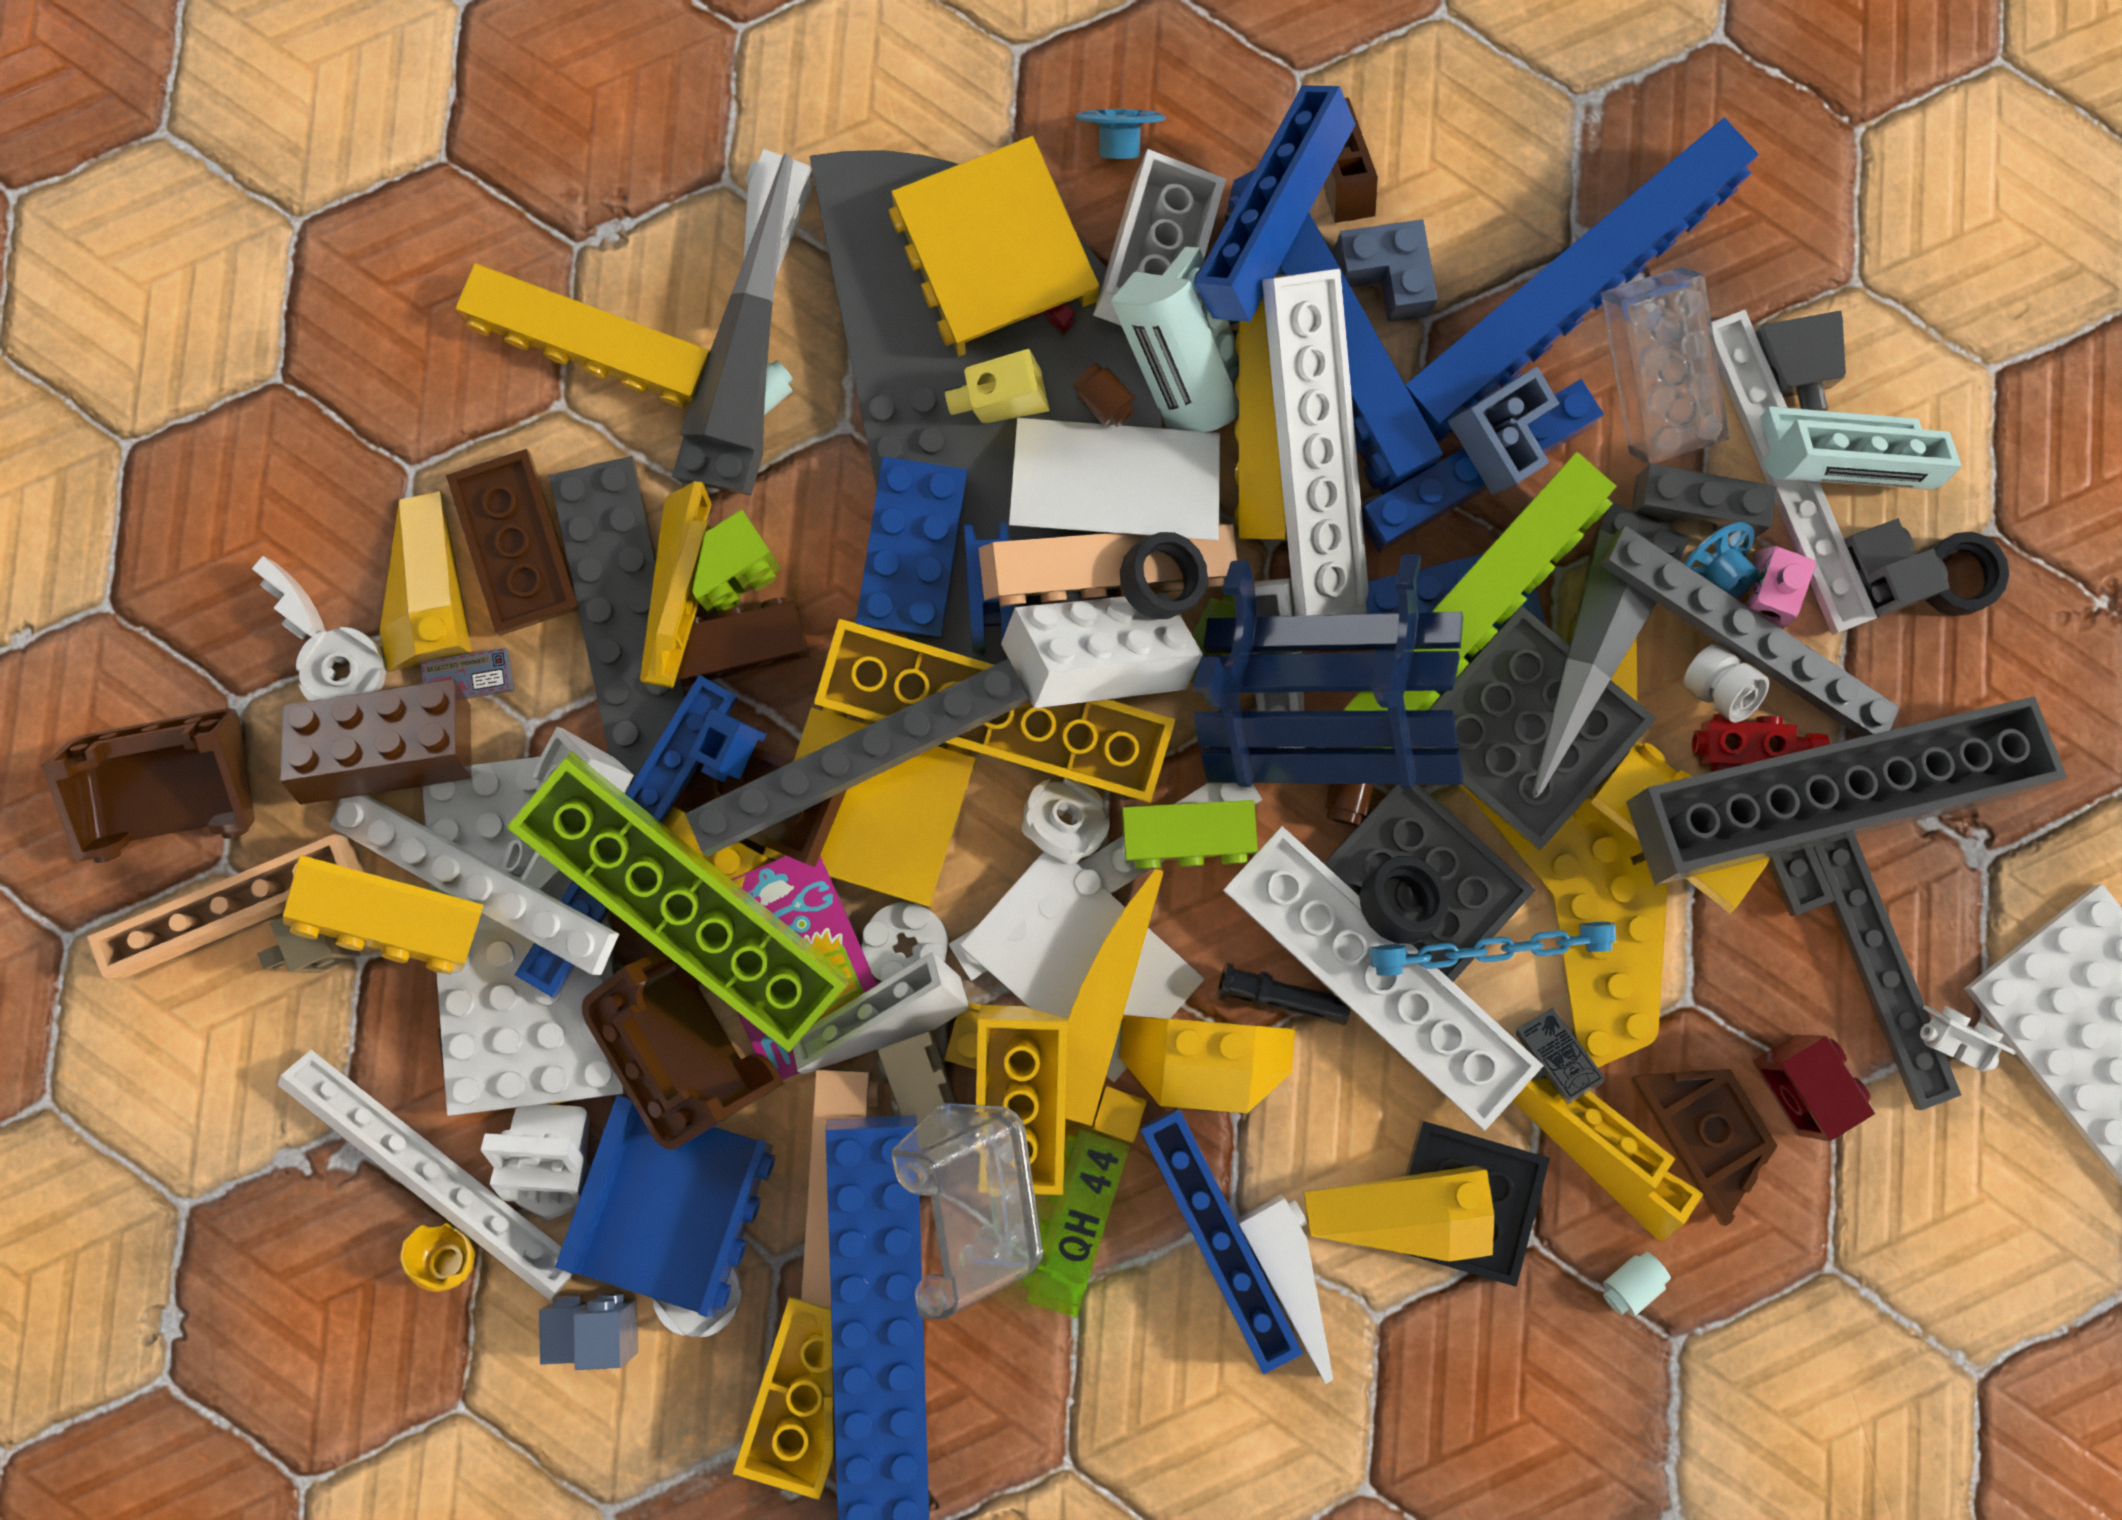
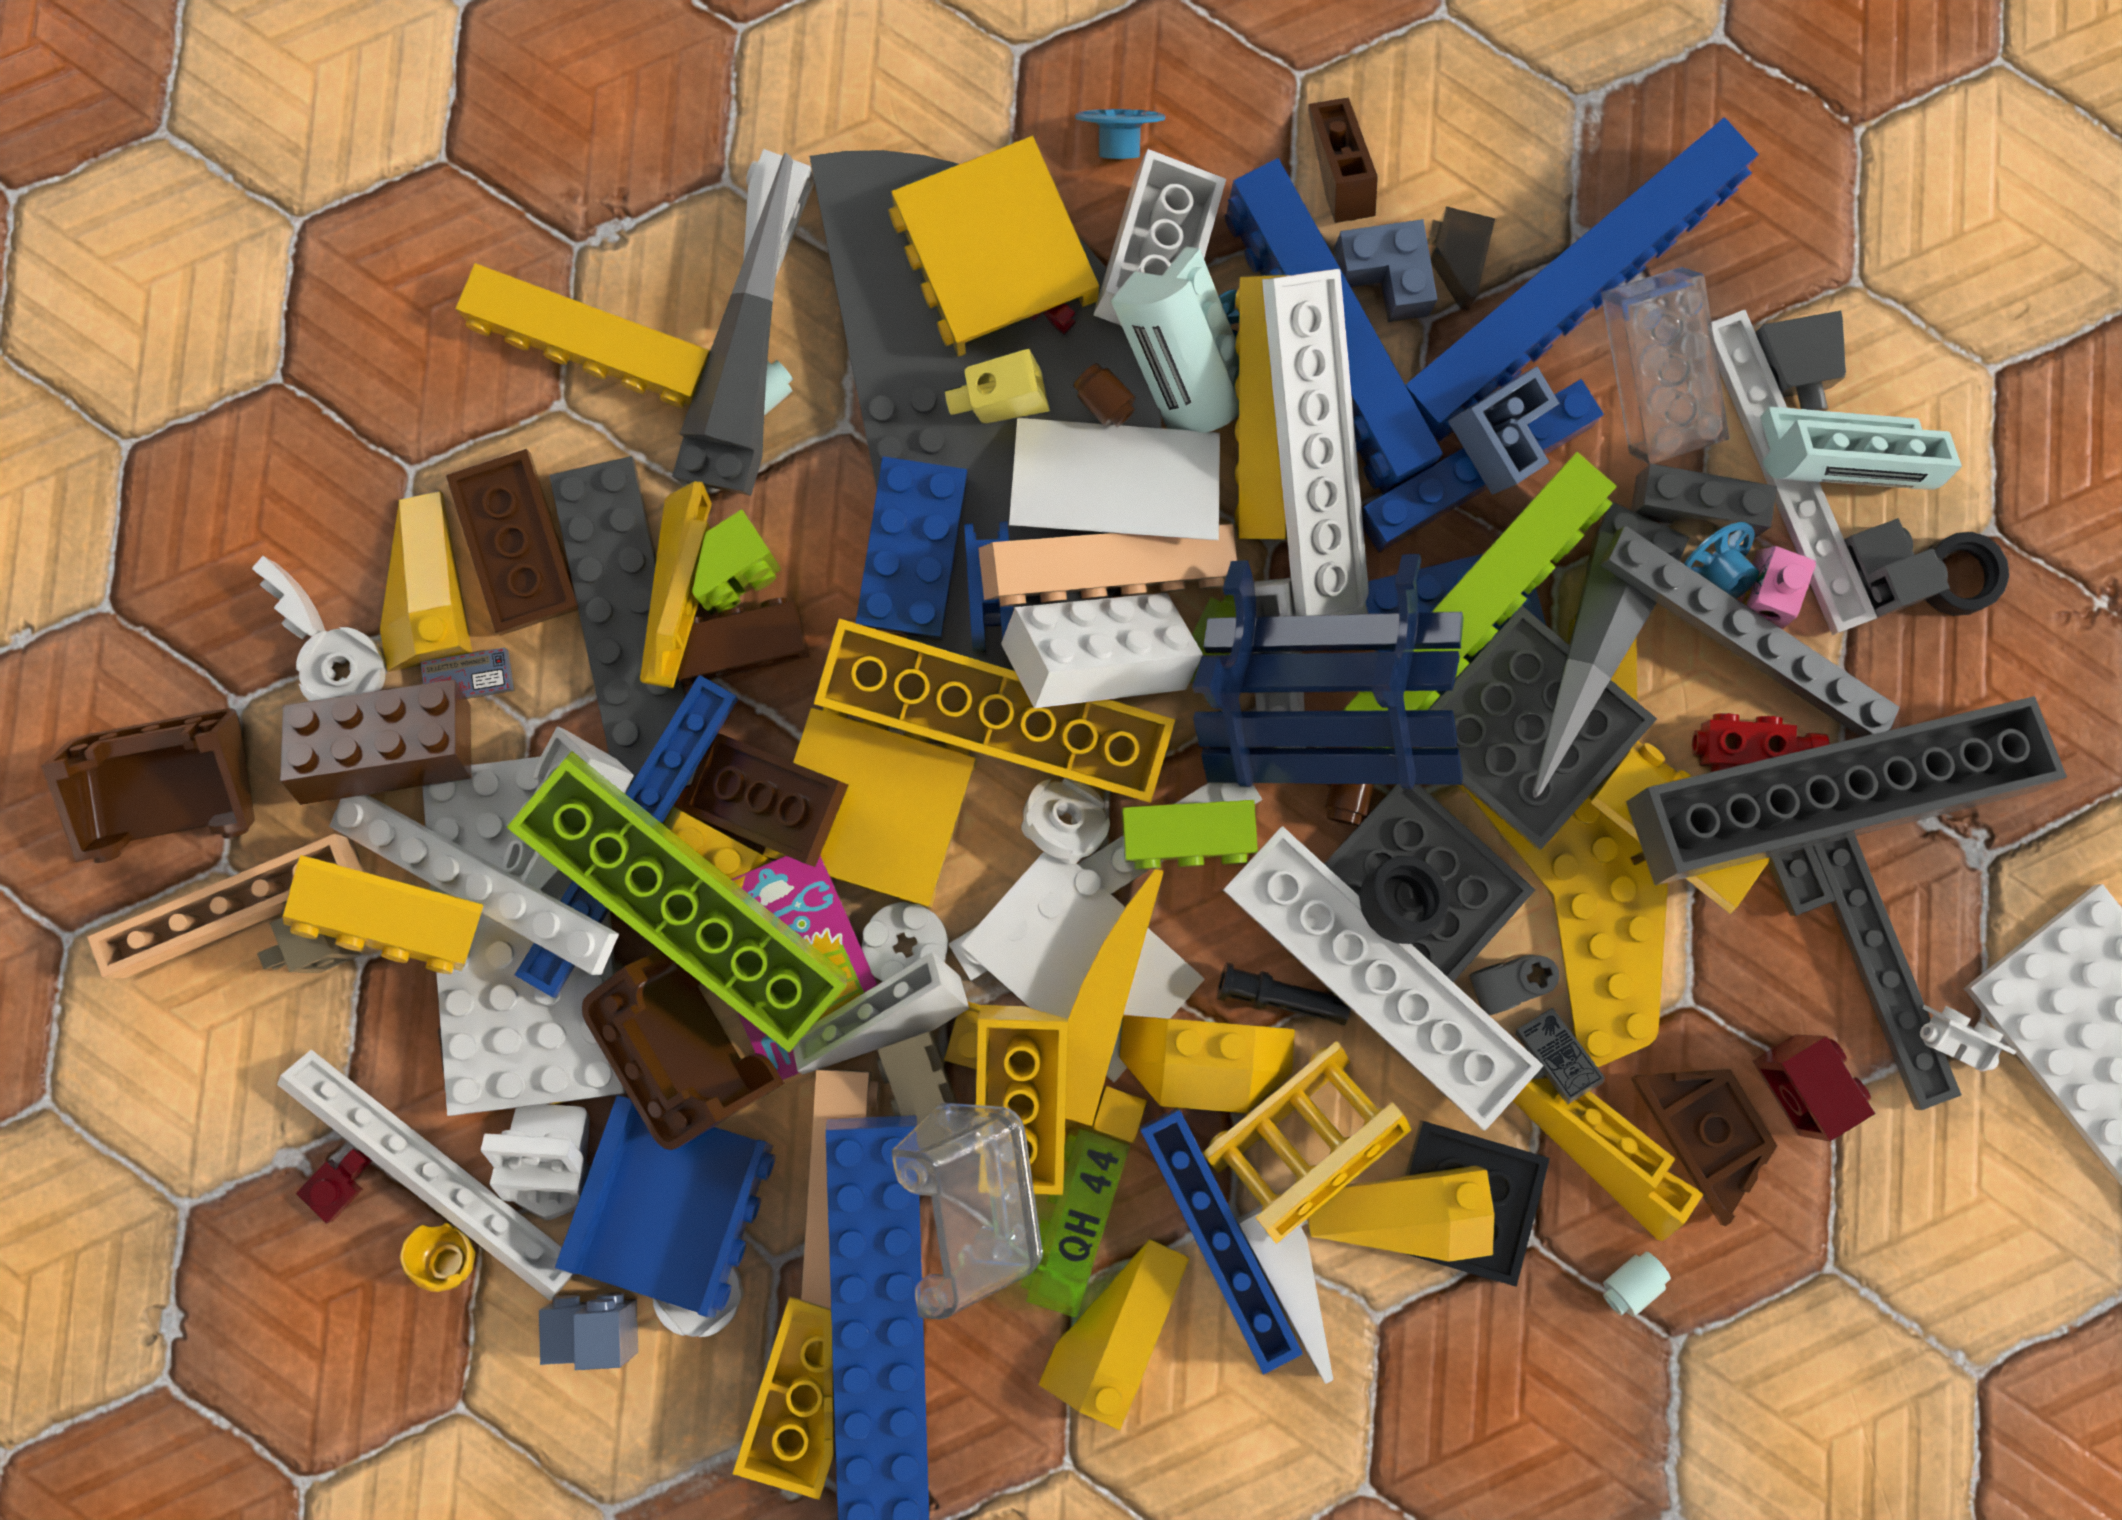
dark grey plate [685,659,1030,857] -> none
blue brick [688,708,767,782] -> none
black tyre [1120,532,1208,619] -> none
blue brick [1194,85,1356,322] -> none
dark azure piece [1370,921,1616,976] -> none
white wheel [1684,644,1770,723] -> none
none -> dark red plate [296,1148,373,1224]
none -> yellow wedge [1038,1239,1190,1431]
none -> yellow fence [1202,1040,1412,1244]
none -> clear smoke slope [1427,206,1495,311]
none -> dark grey piece [1469,954,1560,1015]

